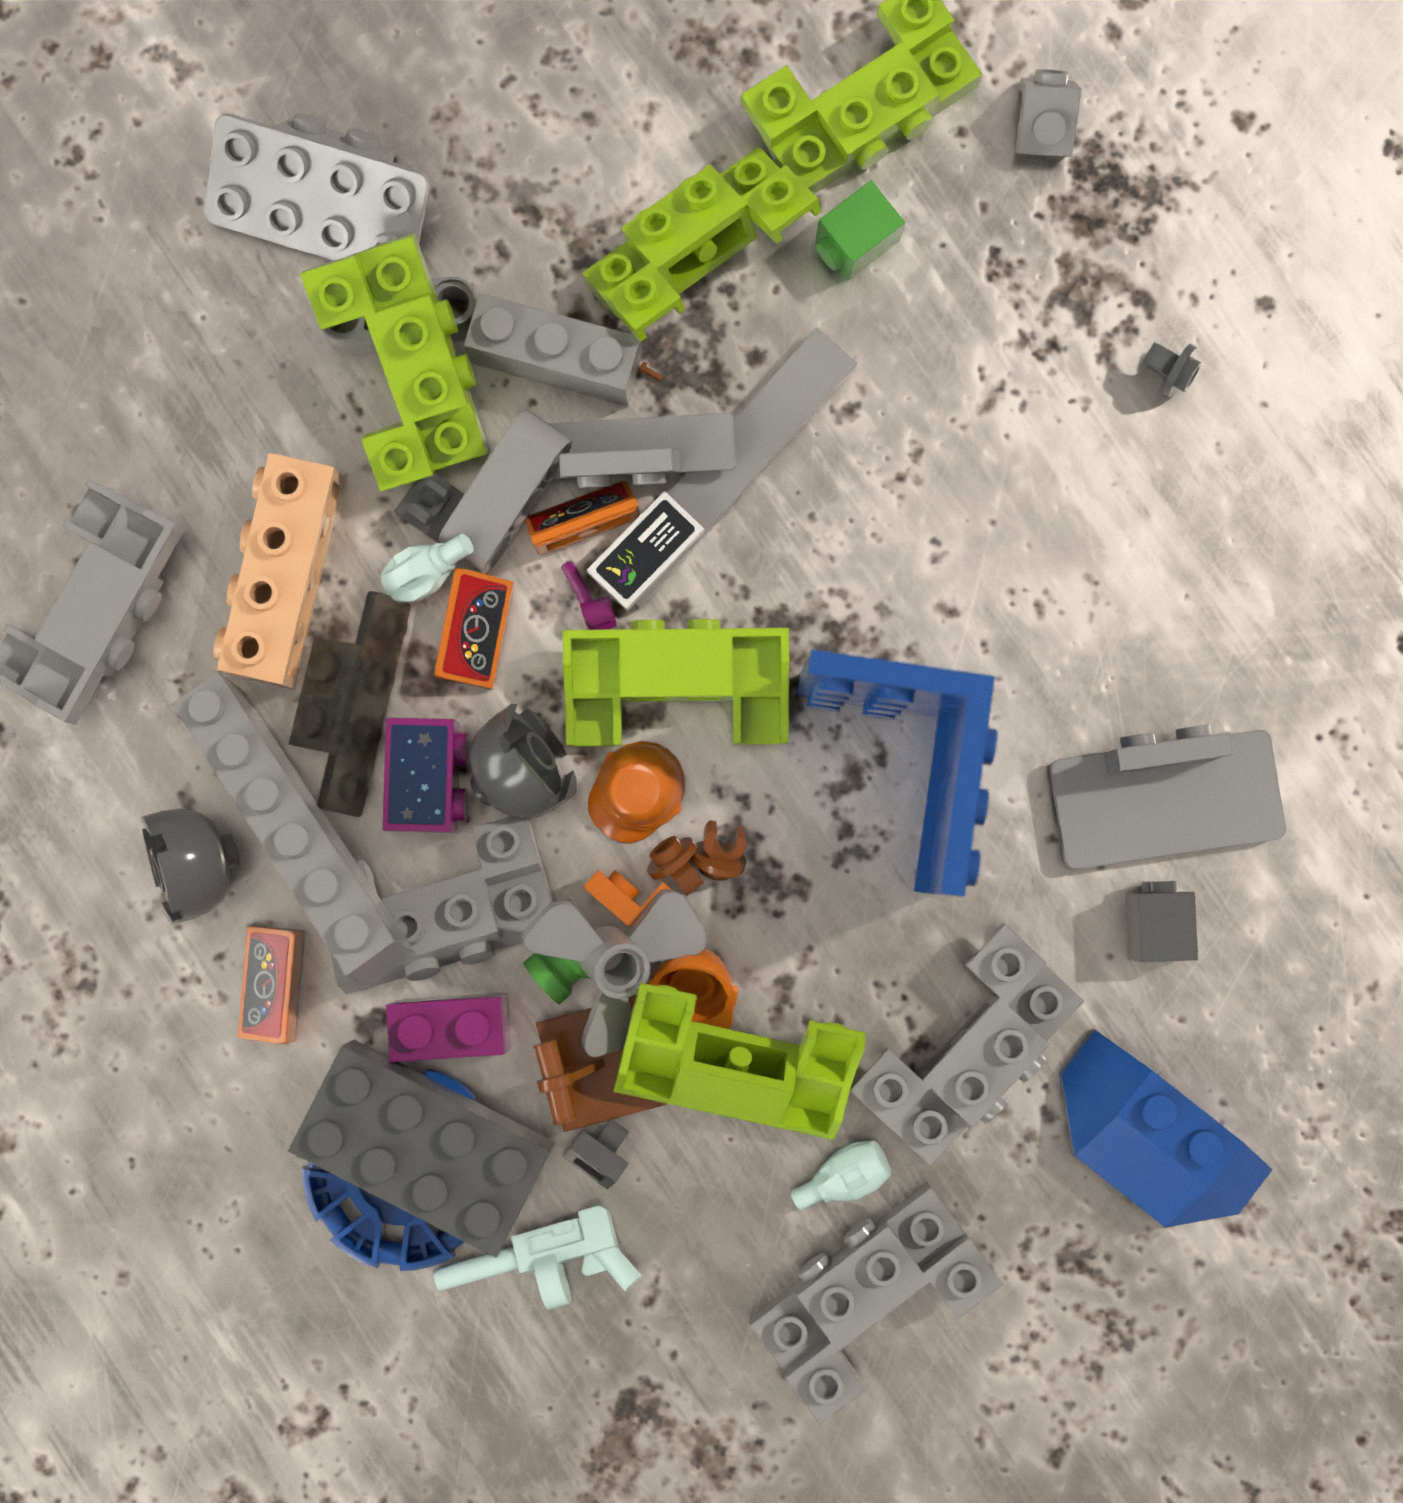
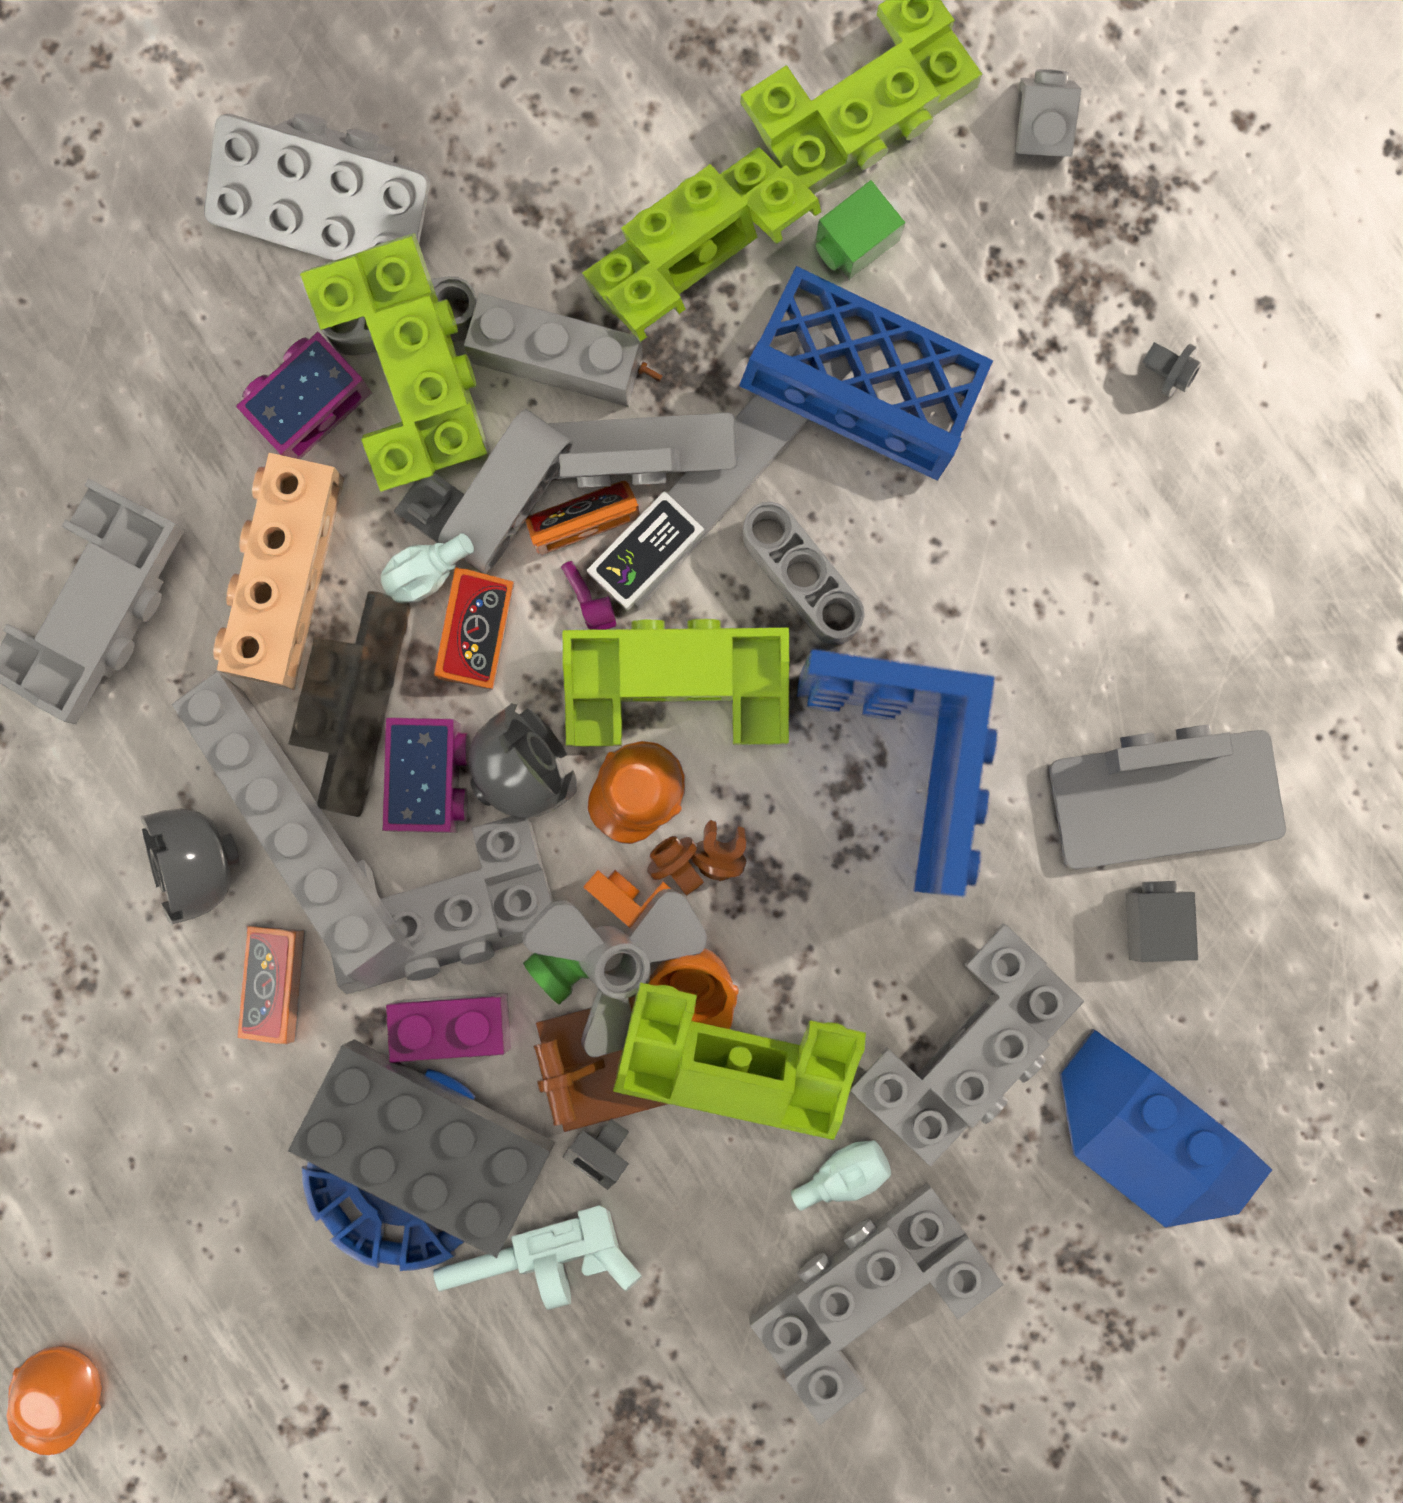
none -> orange hat [7,1346,102,1455]
none -> brick [236,331,372,459]
none -> blue fence [739,266,993,481]
none -> light grey beam [743,502,865,645]

